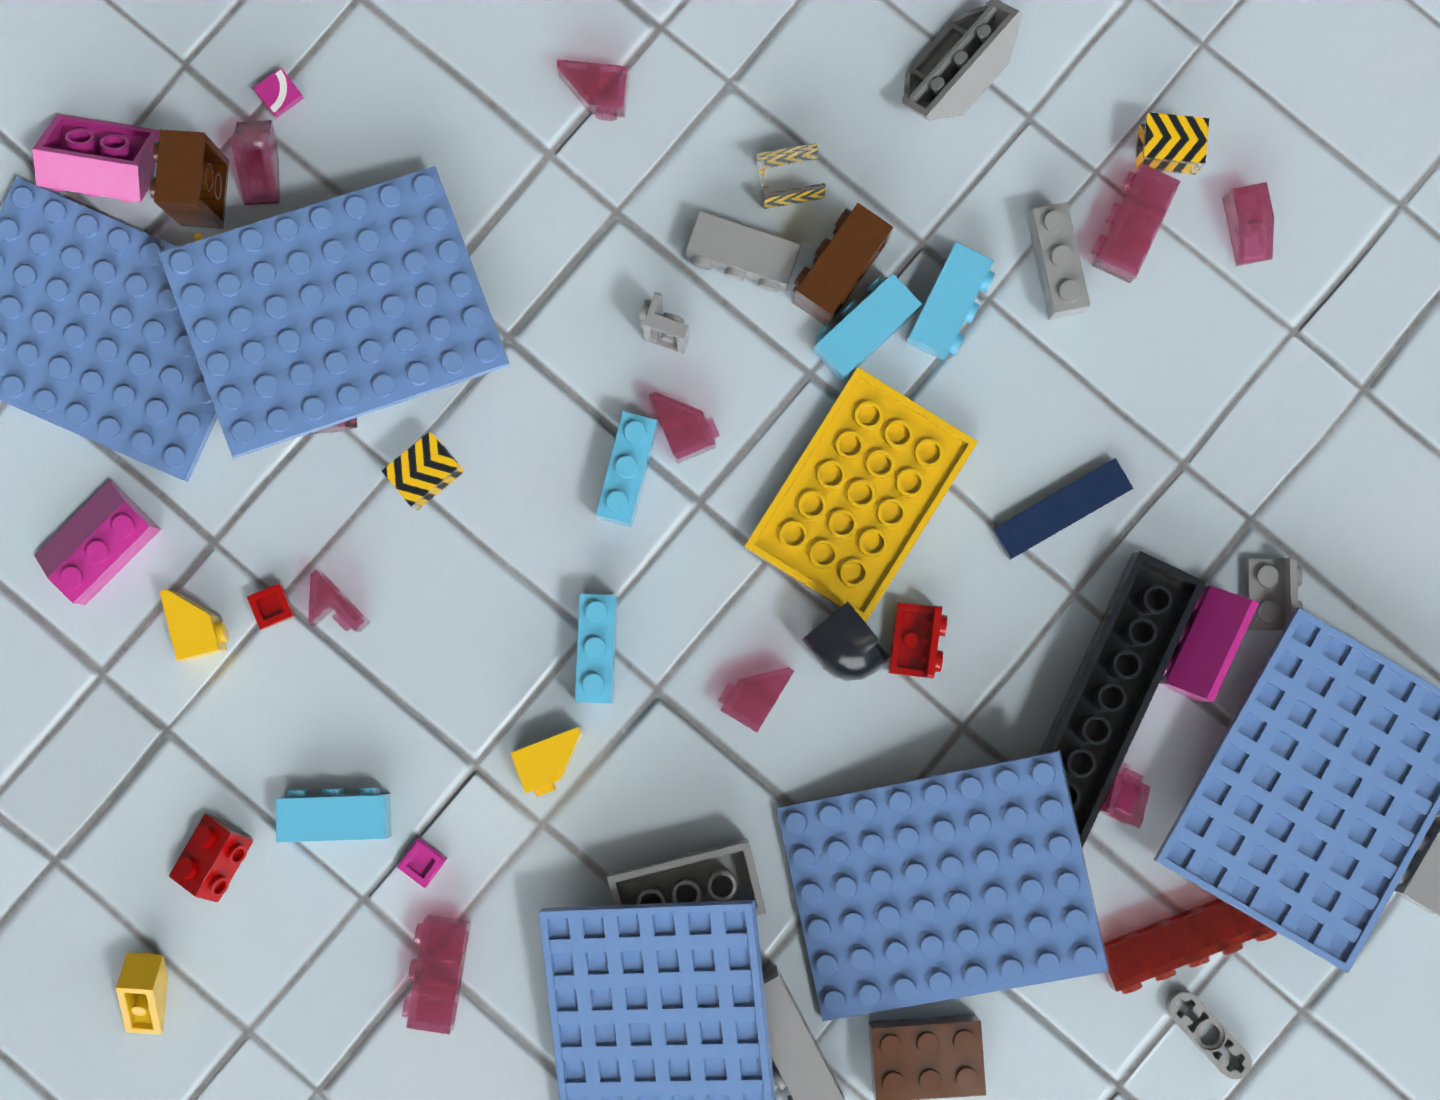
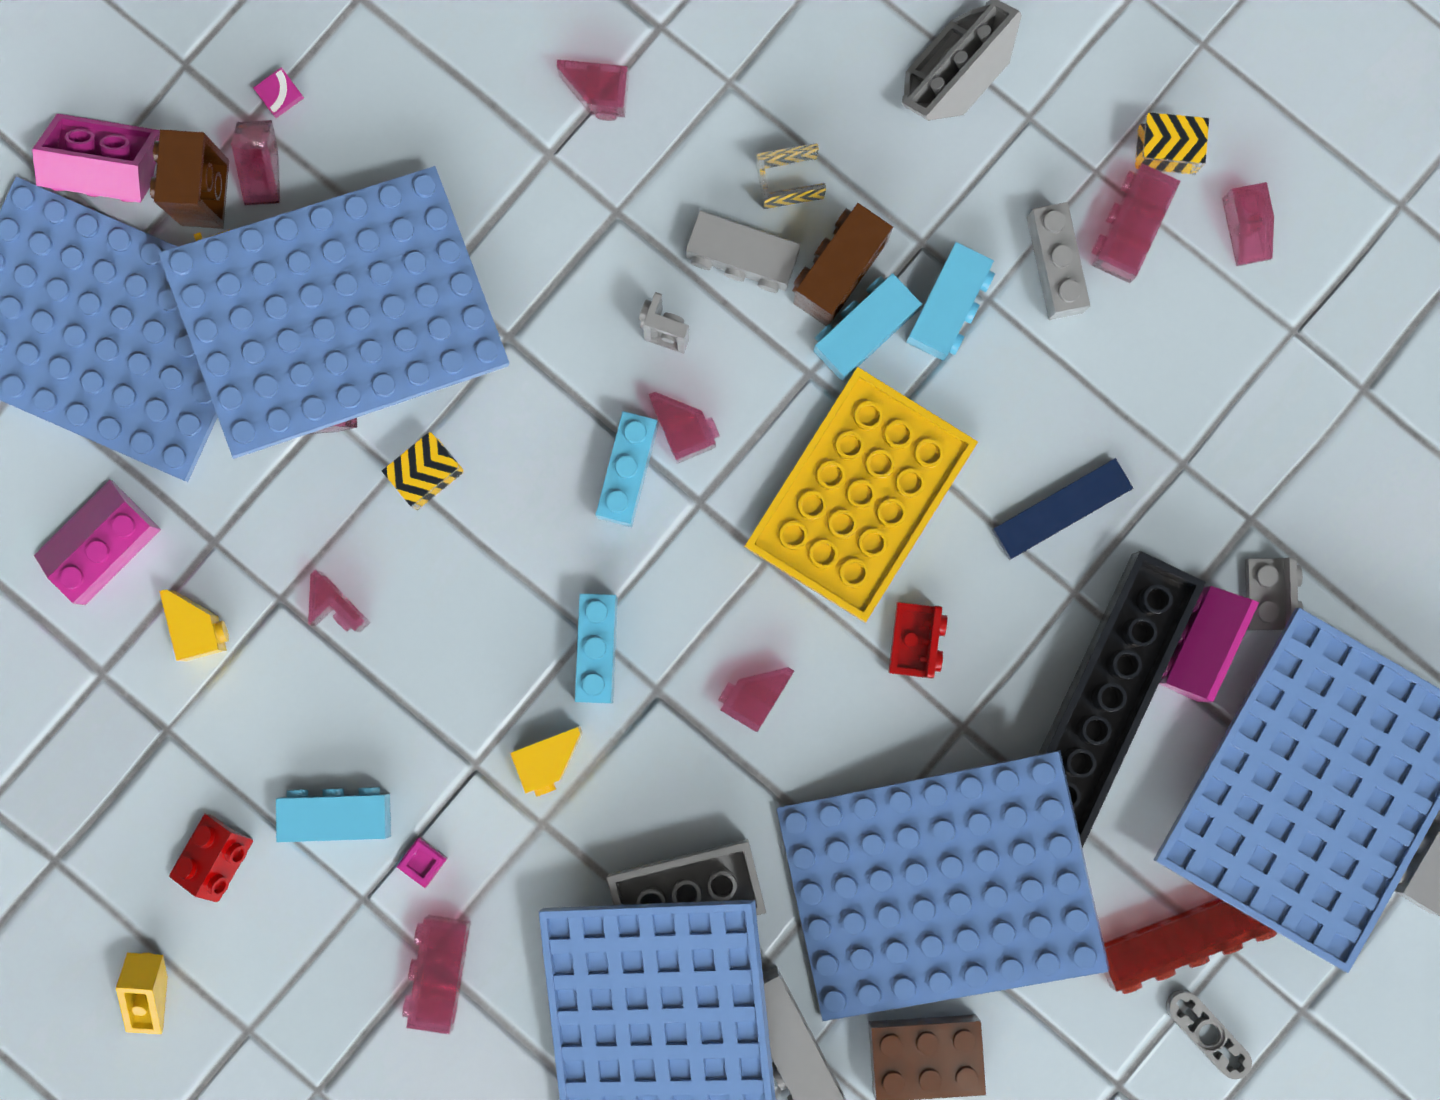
red plate [247,583,296,630] -> none
black brick [802,602,892,681] -> none
clear pink slope [1100,767,1151,829] -> none

